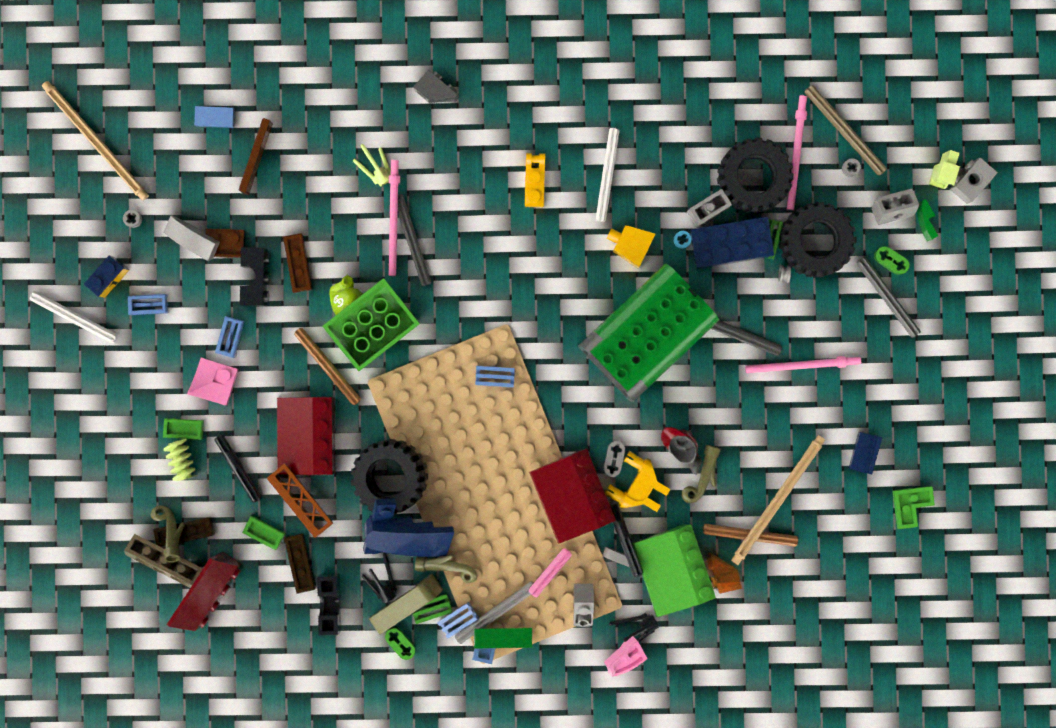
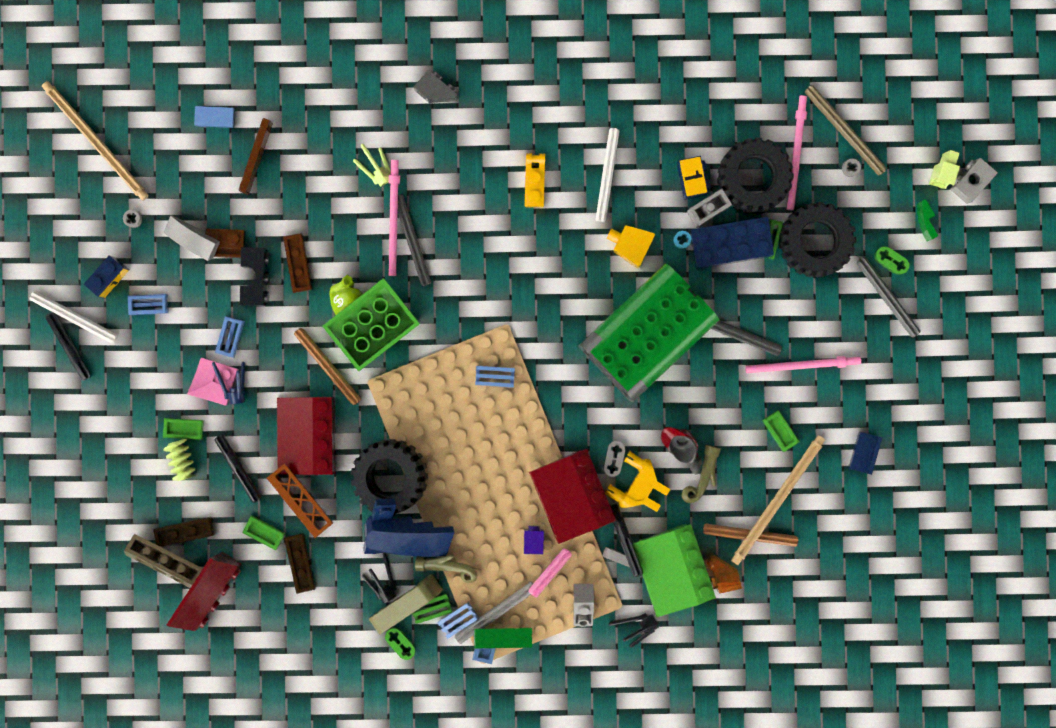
olive plant [151,505,185,562] -> none
black arch [317,573,341,635] -> none
bright pink plate [604,636,648,677] -> none
light grey bush [778,265,791,283] -> none
light grey brick [872,189,919,225] -> none
bright green plate [892,486,935,529] -> none
none -> black axle [45,312,92,381]
none -> dark blue plant [212,362,245,404]
none -> dark purple brick [524,526,544,555]
none -> yellow brick [676,156,711,200]
none -> bright green tile [762,410,800,452]

